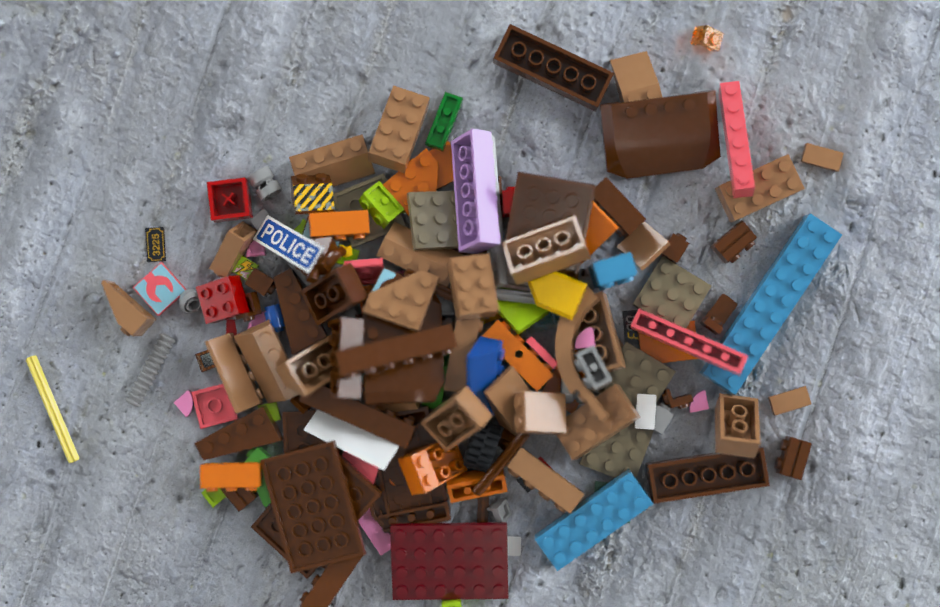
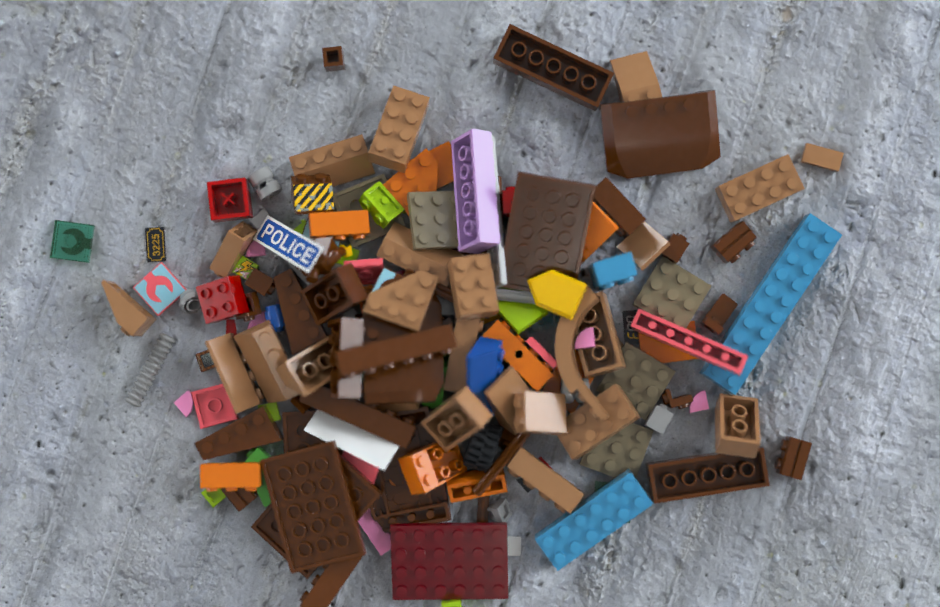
light yellow axle [26,356,79,463] -> none
green tile [425,92,463,151] -> none
medium nougat slope [501,215,591,285] -> none
light grey brick [574,345,612,392] -> none
white sticker [635,394,657,430] -> none
clear orange bracket [691,25,724,52] -> none
coral brick [719,81,755,198] -> none
medium nougat tile [768,386,811,416] -> none
none -> clear green tile [50,220,95,263]
none -> reddish brown brick [322,46,345,72]

